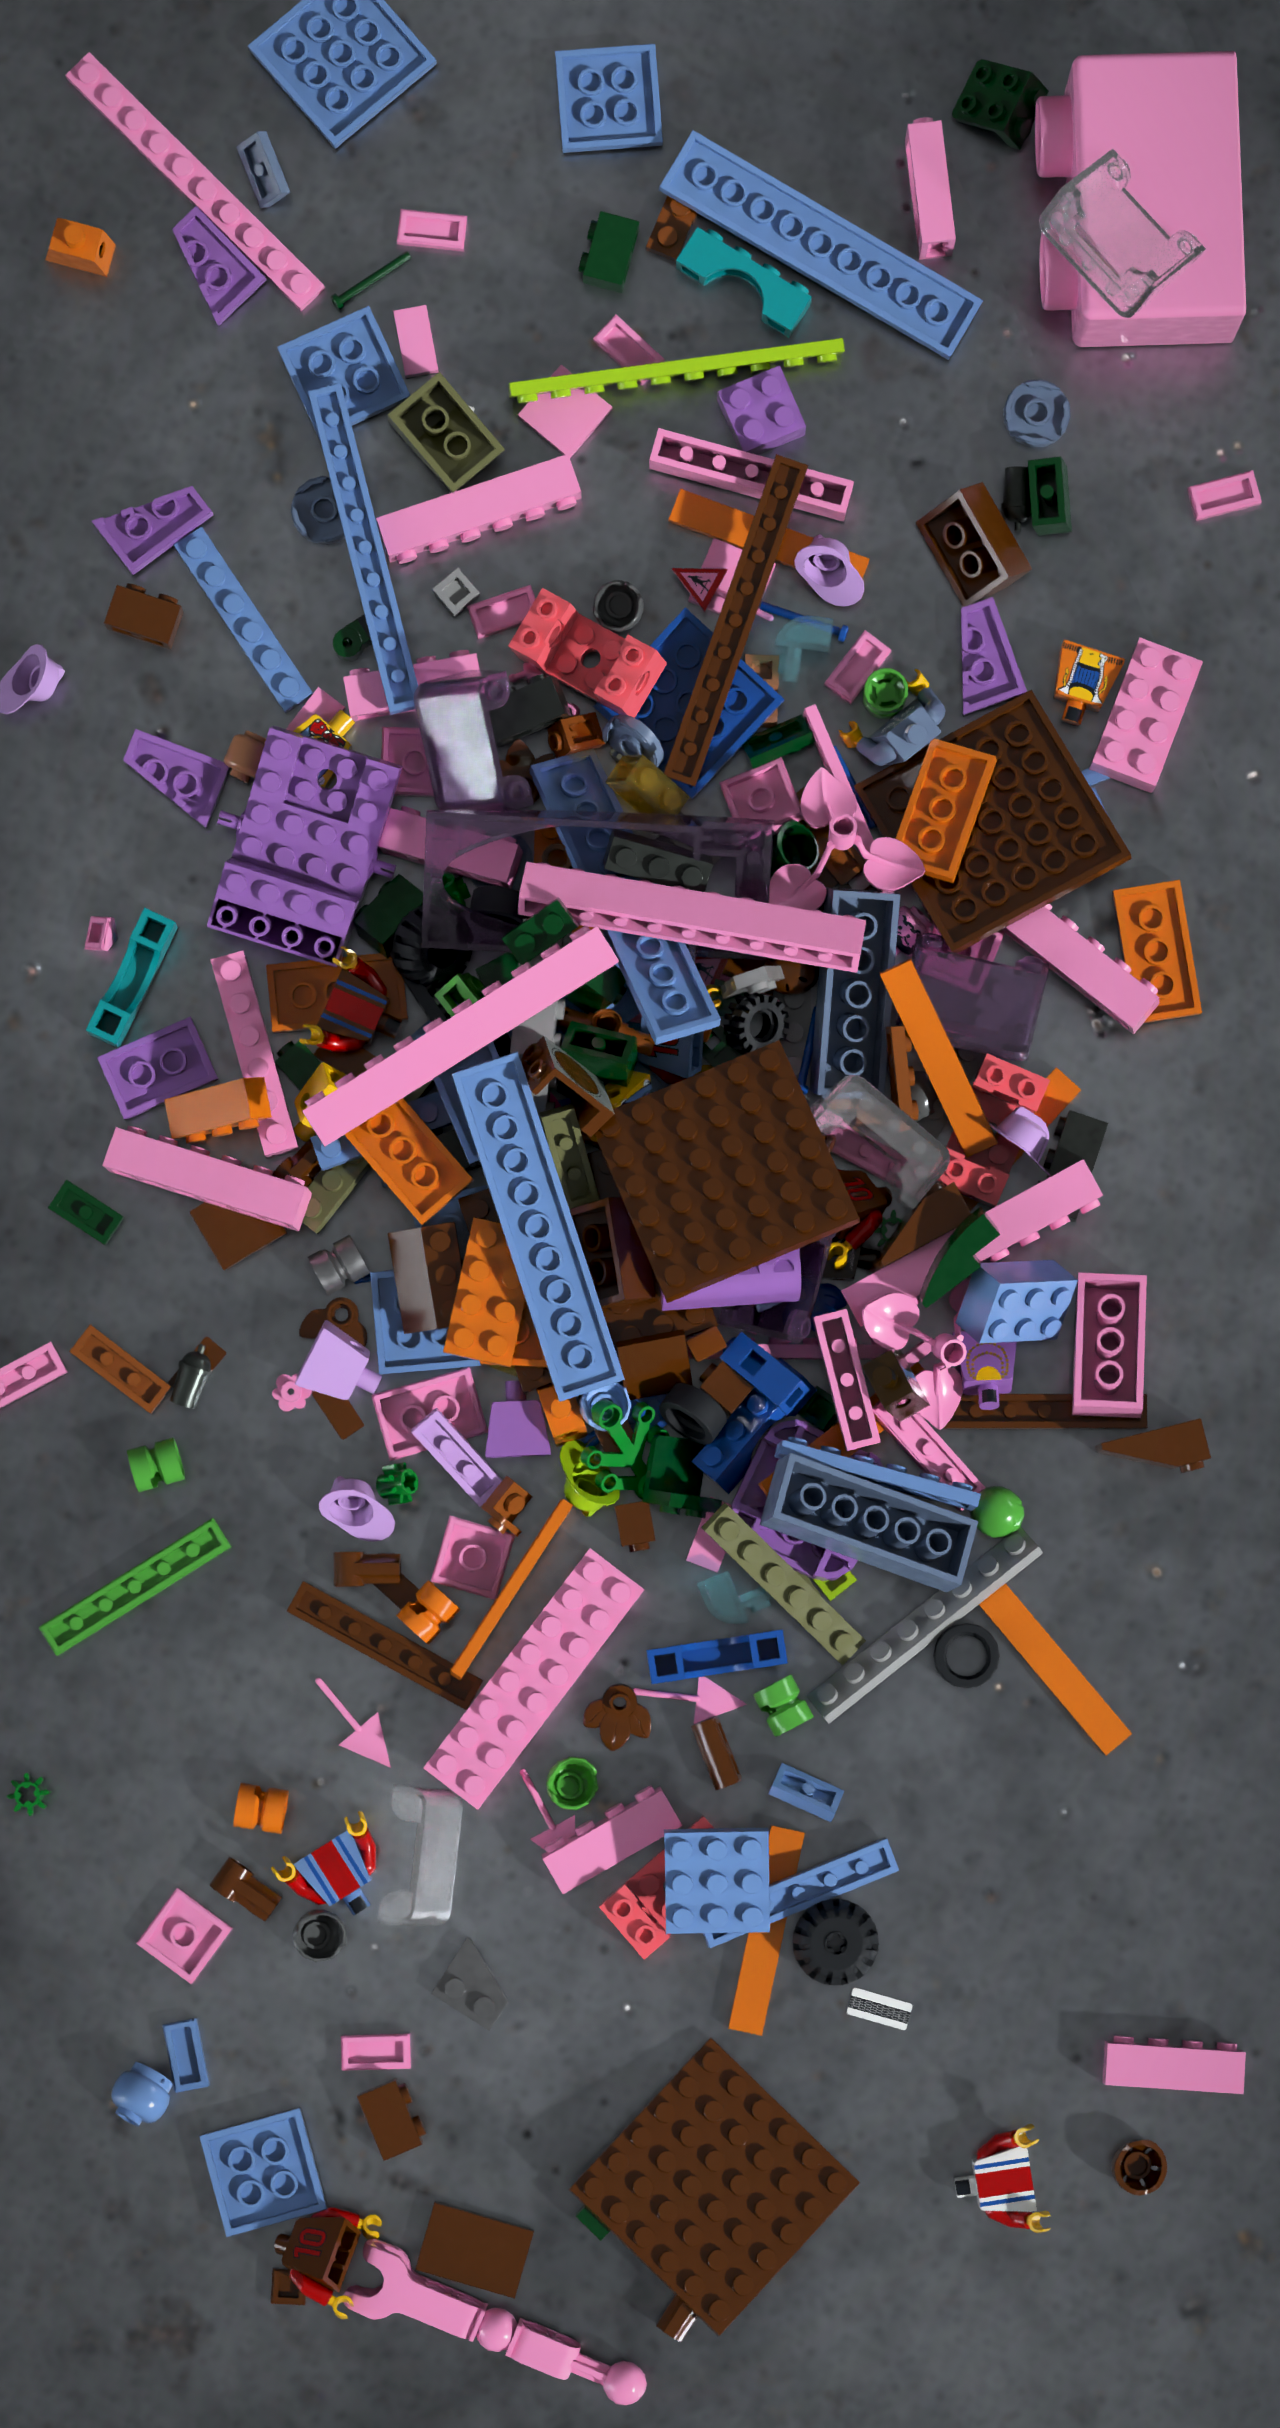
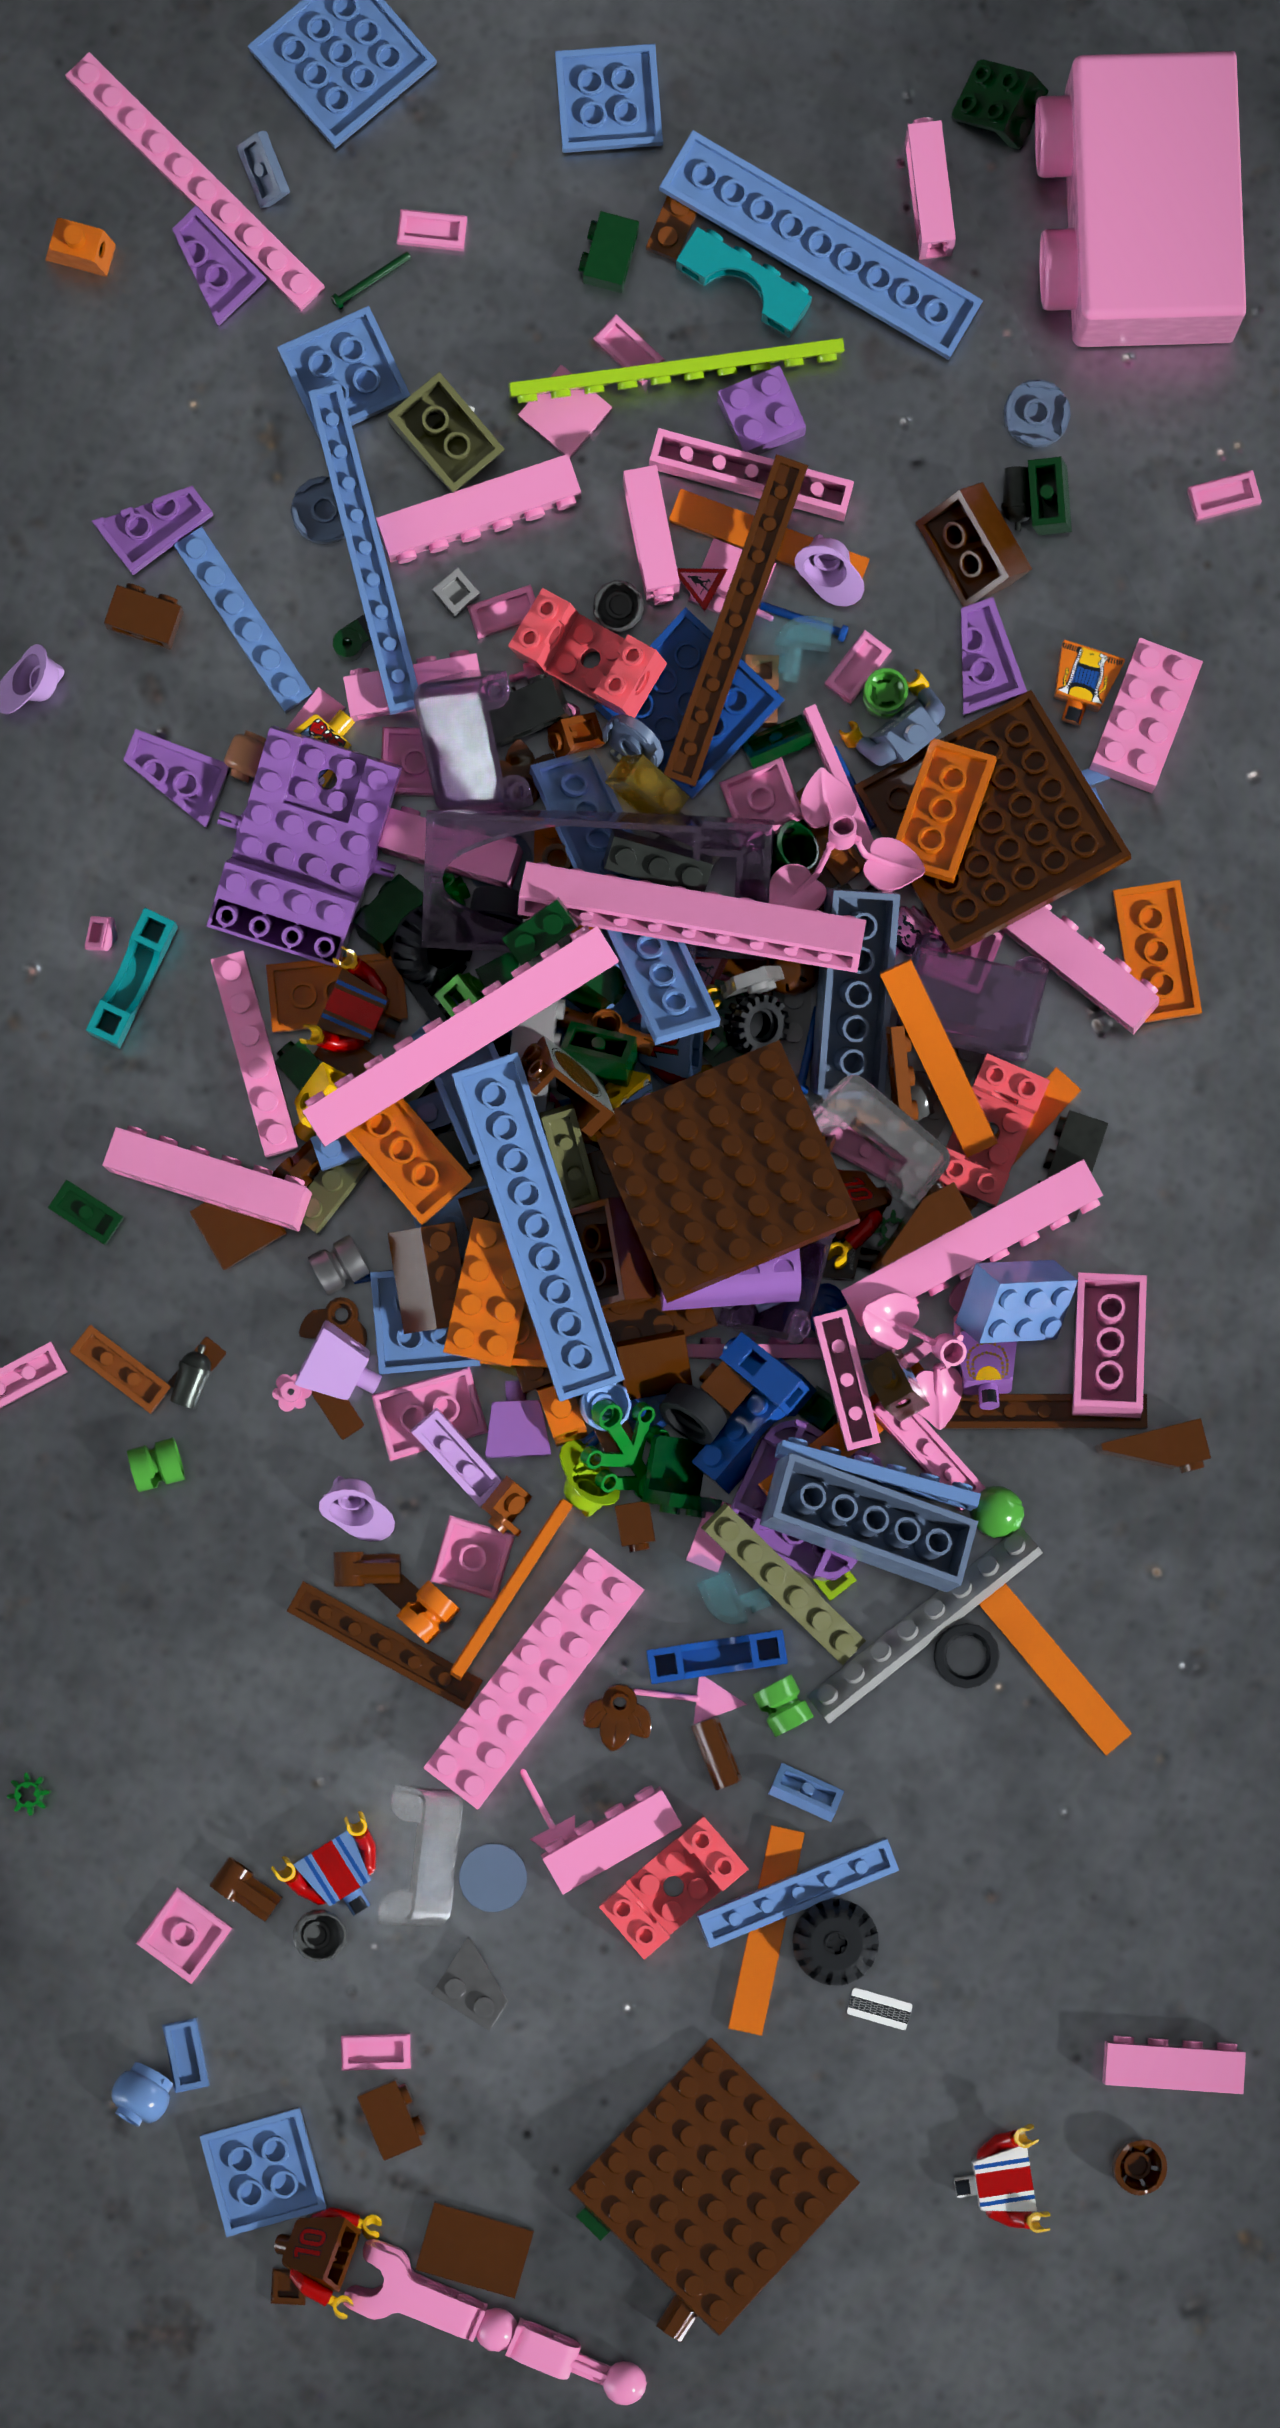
bright green tile [39,1518,232,1656] -> none
medium lavender plate [97,1016,219,1120] -> none
orange brick [164,1077,272,1144] -> none
orange wheel [233,1783,289,1834] -> none
bright pink piece [315,1678,391,1768] -> none
green gear [376,1462,418,1505] -> none
bright pink tile [393,305,439,378] -> none
bright green hair [546,1757,598,1810] -> none
medium blue plate [664,1827,770,1934] -> none
dark orange slope [686,1326,727,1362] -> none
dark green slope [919,1206,1000,1308] -> none
lavender piece [989,1106,1051,1177] -> none
clear windscreen [1039,149,1206,318] -> none
none -> sand blue tile [459,1843,527,1912]
none -> bright pink window [623,465,680,605]

